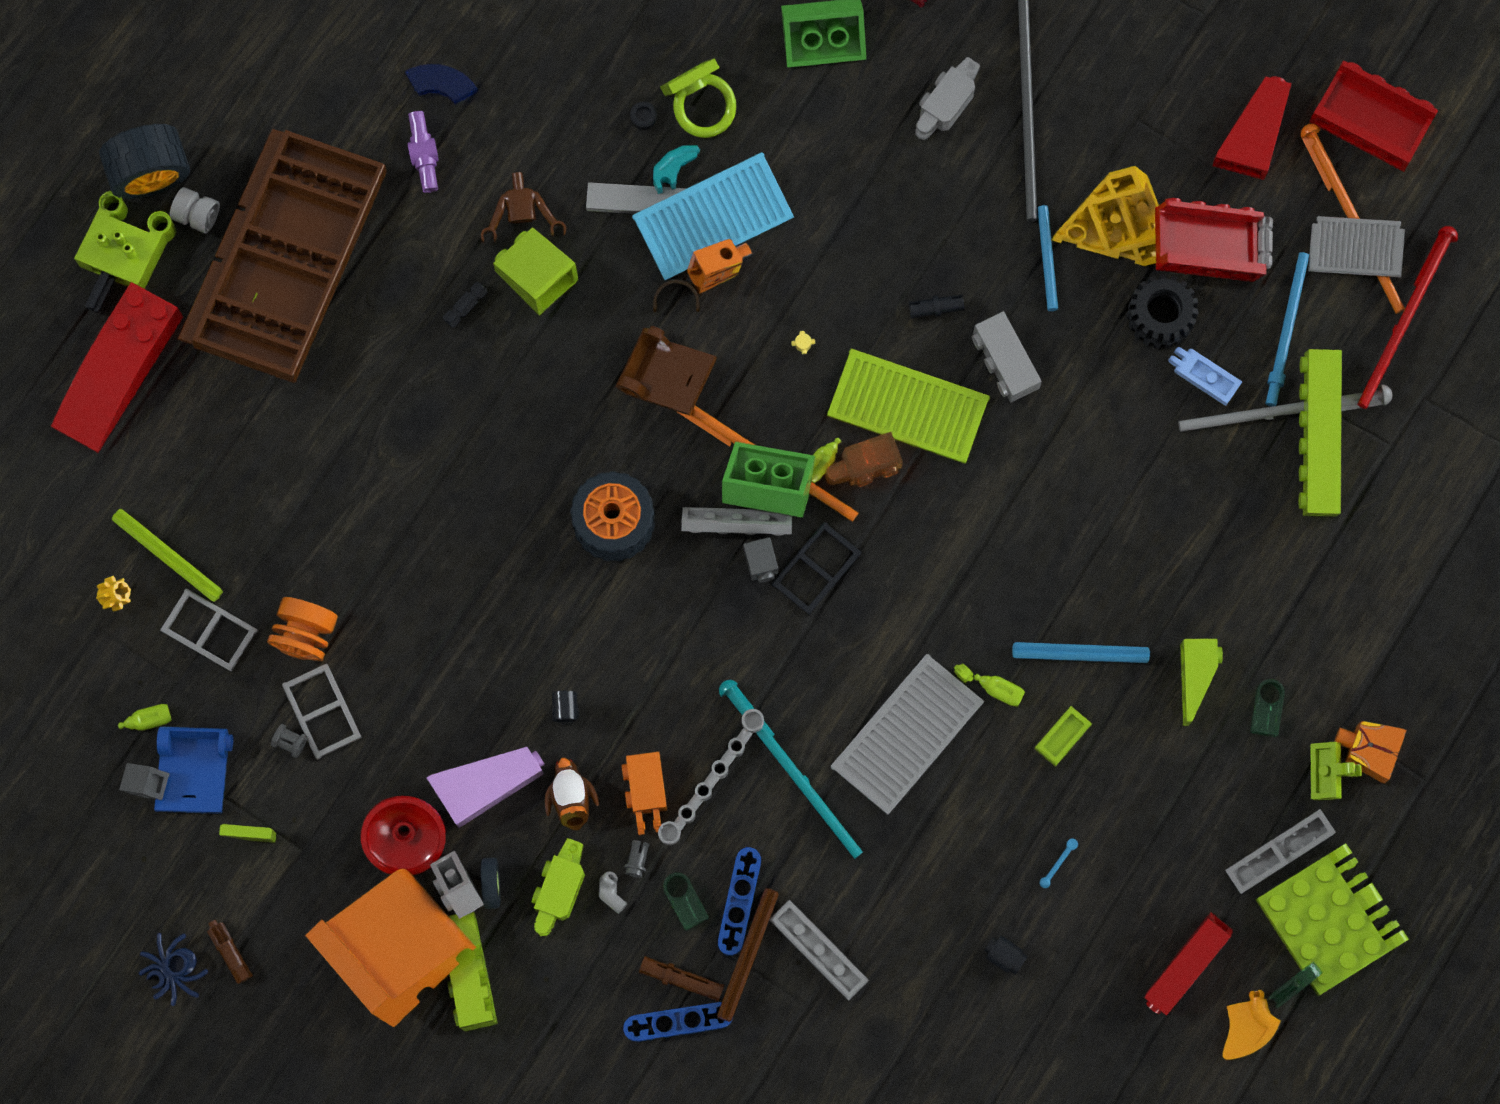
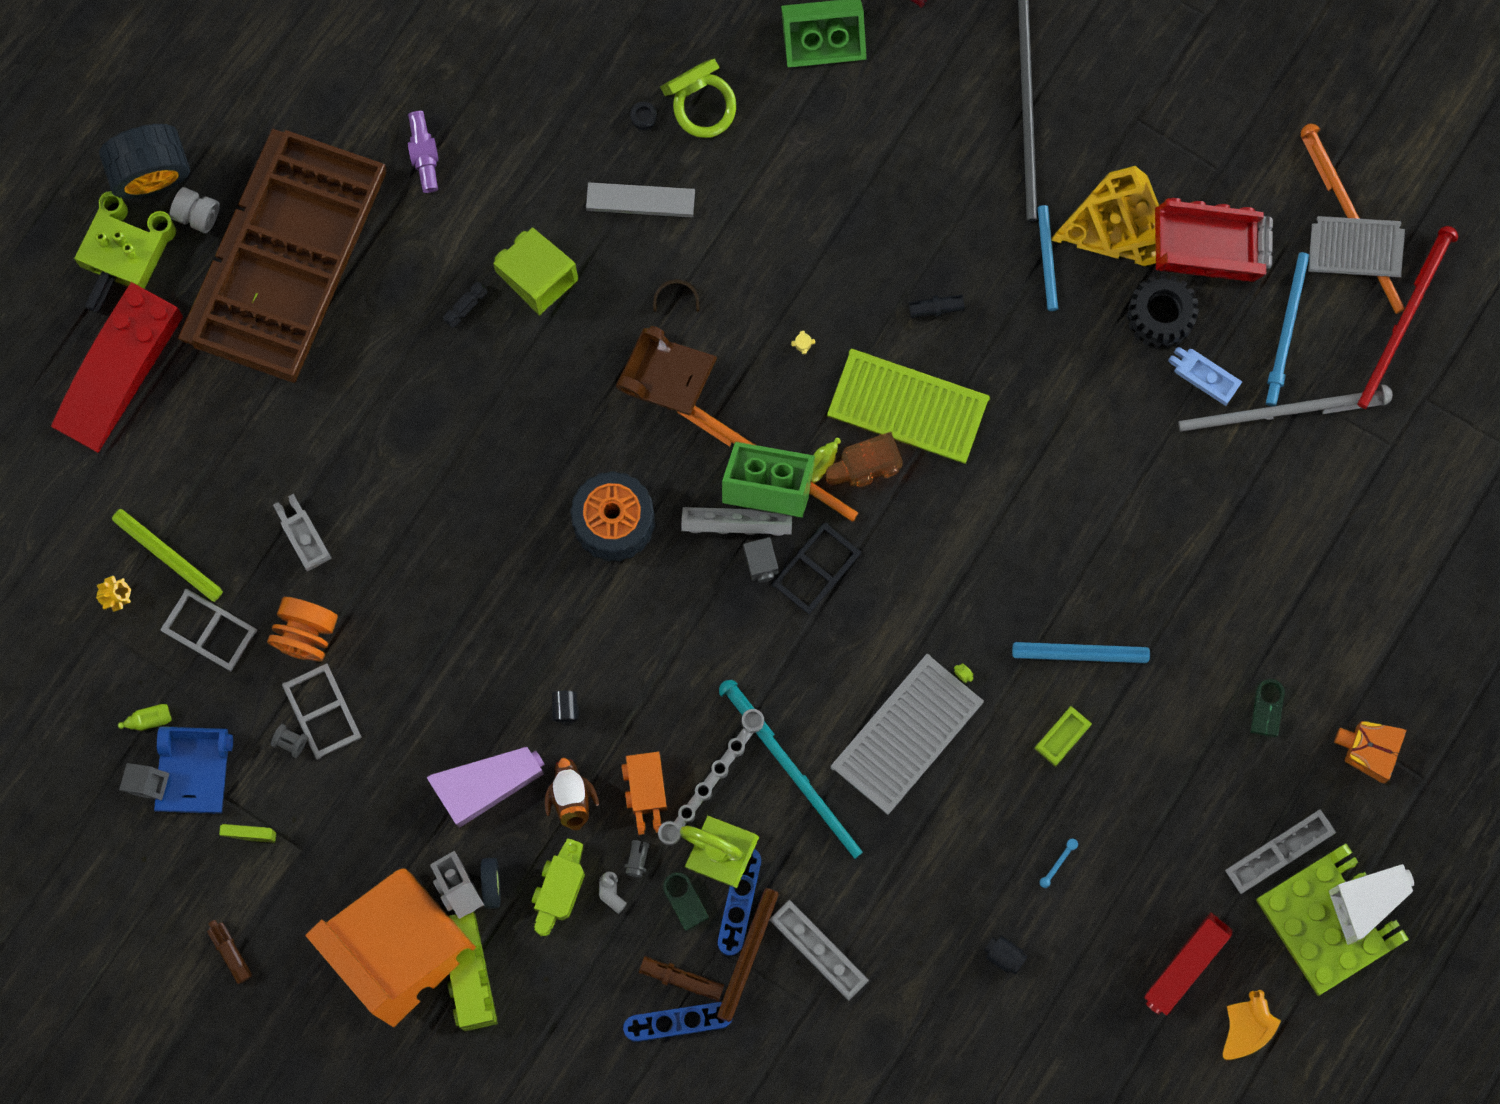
dark blue animal [139,933,208,1006] -> none
red dish [361,796,446,875] -> none
clear blue tile [405,64,478,104] -> none
reddish brown piece [481,172,566,243] -> none
medium azure window [632,152,794,280] -> none
teal piece [653,145,700,194] -> none
orange torso [687,239,752,294] -> none
light grey hinge [915,57,980,141] -> none
light grey brick [972,311,1042,402] -> none
lime piece [974,674,1025,707] -> none
lime slope [1180,639,1223,726] -> none
red slope [1212,76,1292,180] -> none
clear green piece [1268,961,1323,1009] -> none
lime brick [1299,349,1342,517] -> none
red panel [1310,61,1438,172] -> none
lime plate [1311,742,1362,801] -> none
none -> light grey hinge [273,494,332,572]
none -> lime tile [680,816,759,888]
none -> white slope [1329,864,1414,945]

